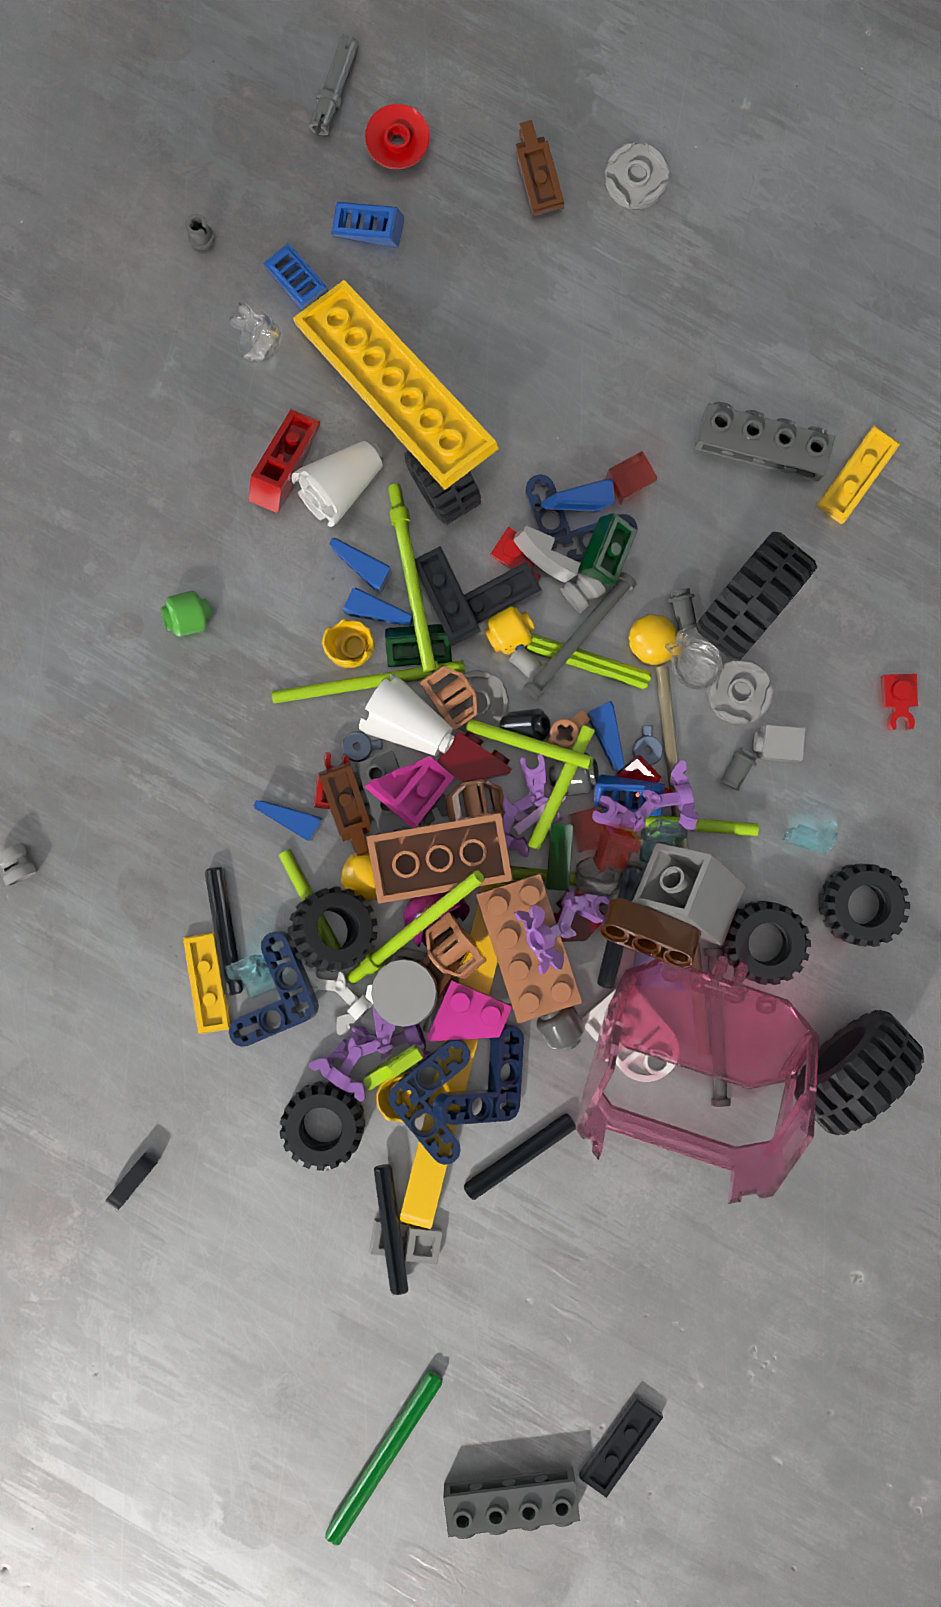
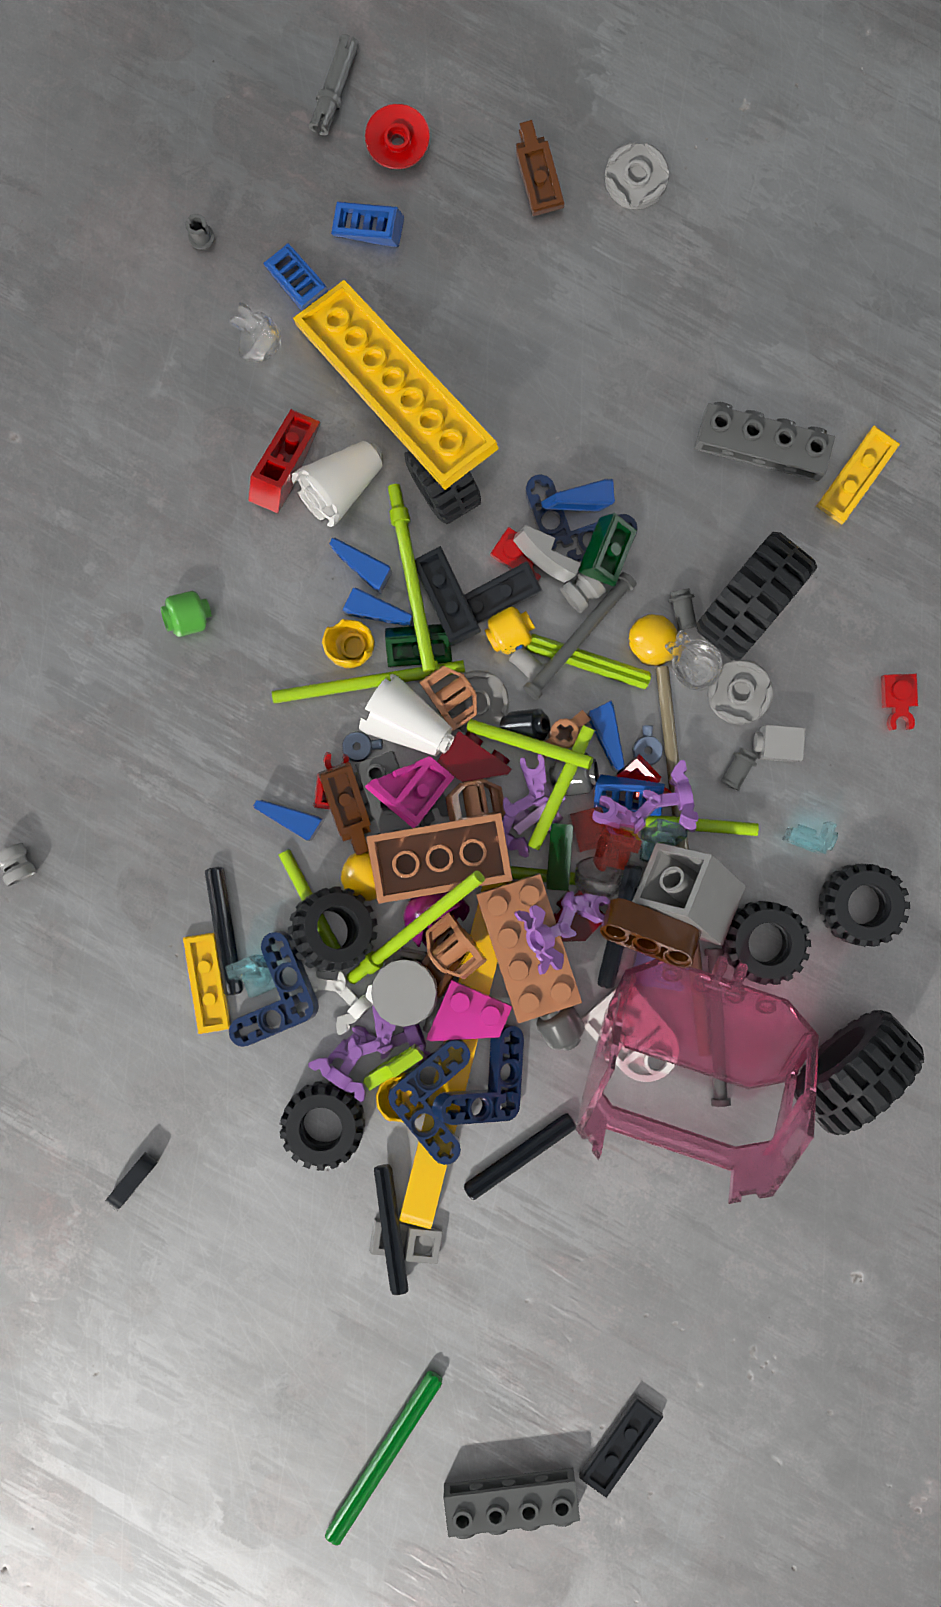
clear red panel [605,451,657,505] -> none

